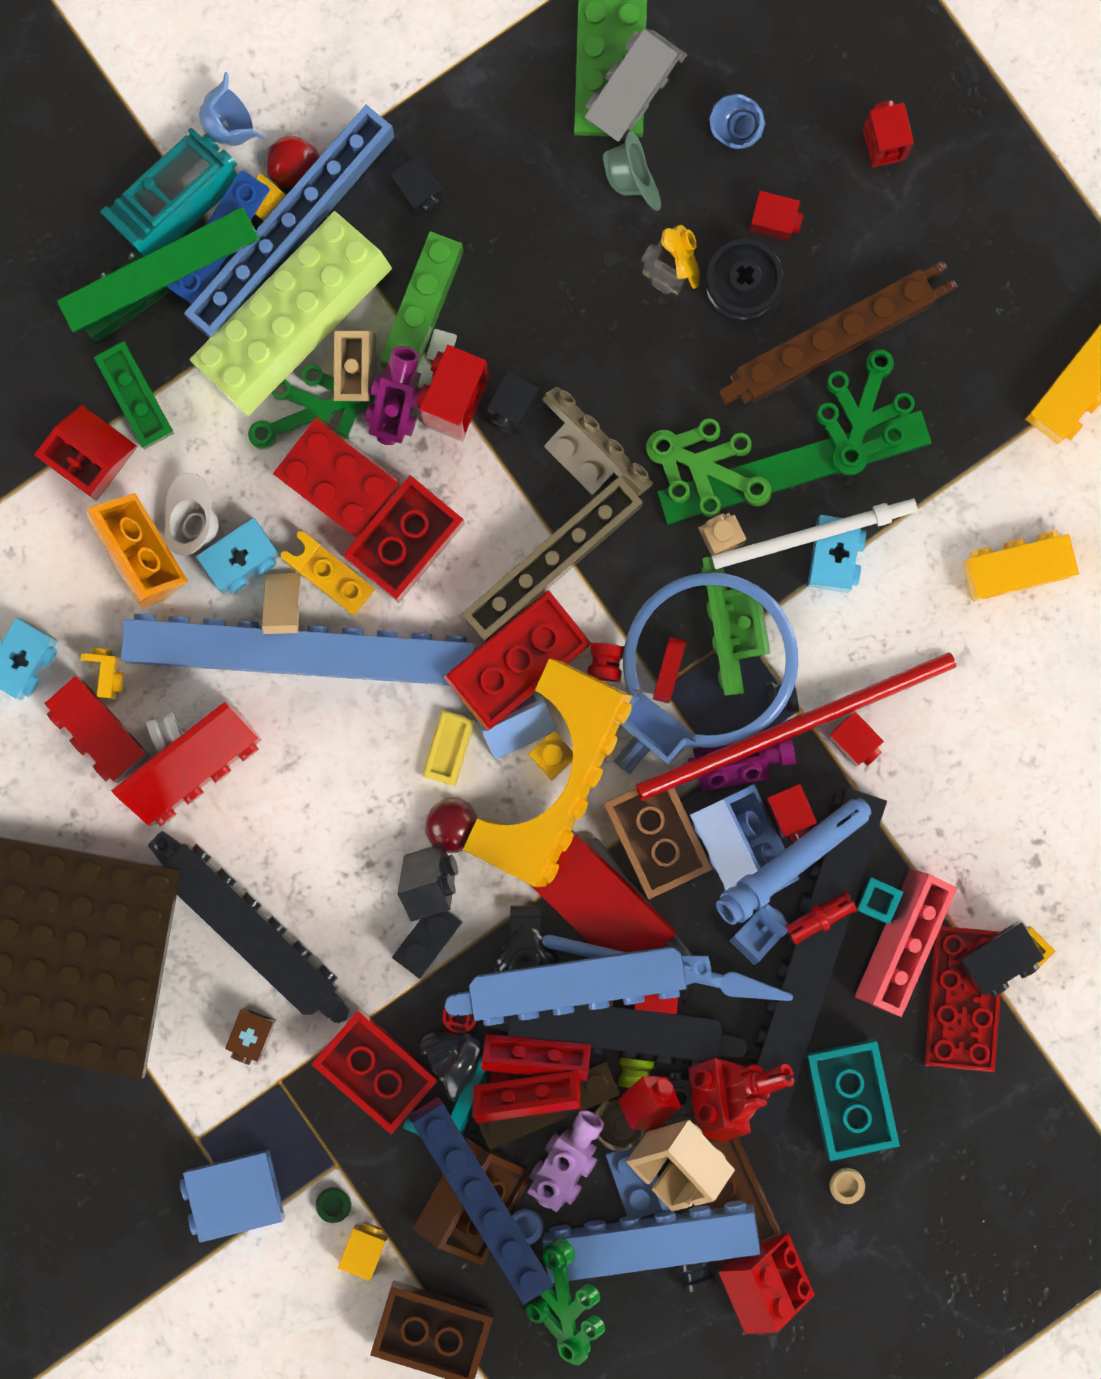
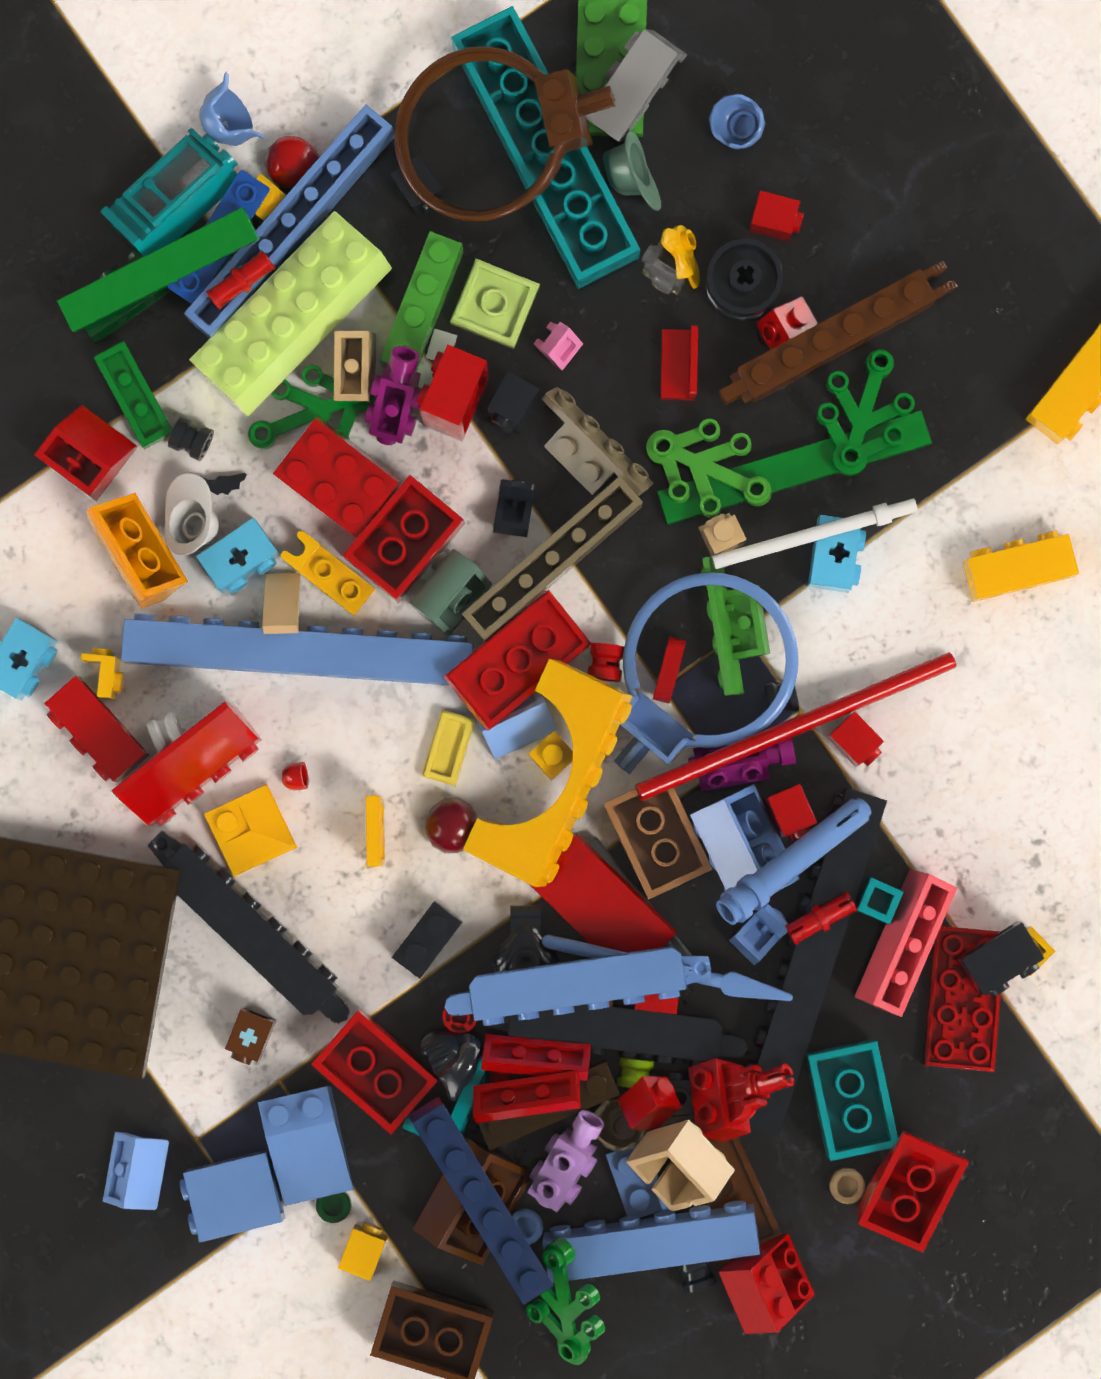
black brick [397,843,458,922] -> none
red brick [862,101,914,168] -> none
none -> light blue panel [103,1132,169,1210]
none -> black wheel [168,416,214,461]
none -> black piece [200,473,247,495]
none -> yellow plate [204,784,298,877]
none -> red pin [206,250,276,310]
none -> medium blue slope [258,1086,354,1206]
none -> red hinge [282,762,309,791]
none -> yellow tile [366,795,385,867]
none -> reddish brown brick [394,47,616,222]
none -> sand green brick [409,549,492,635]
none -> yellowish green tile [450,259,540,349]
none -> teal brick [451,6,640,289]
none -> black bracket [493,479,535,538]
none -> bright pink tile [534,322,583,371]
none -> red panel [660,325,698,401]
none -> red bracket [757,296,818,350]
none -> red slope [857,1131,969,1253]

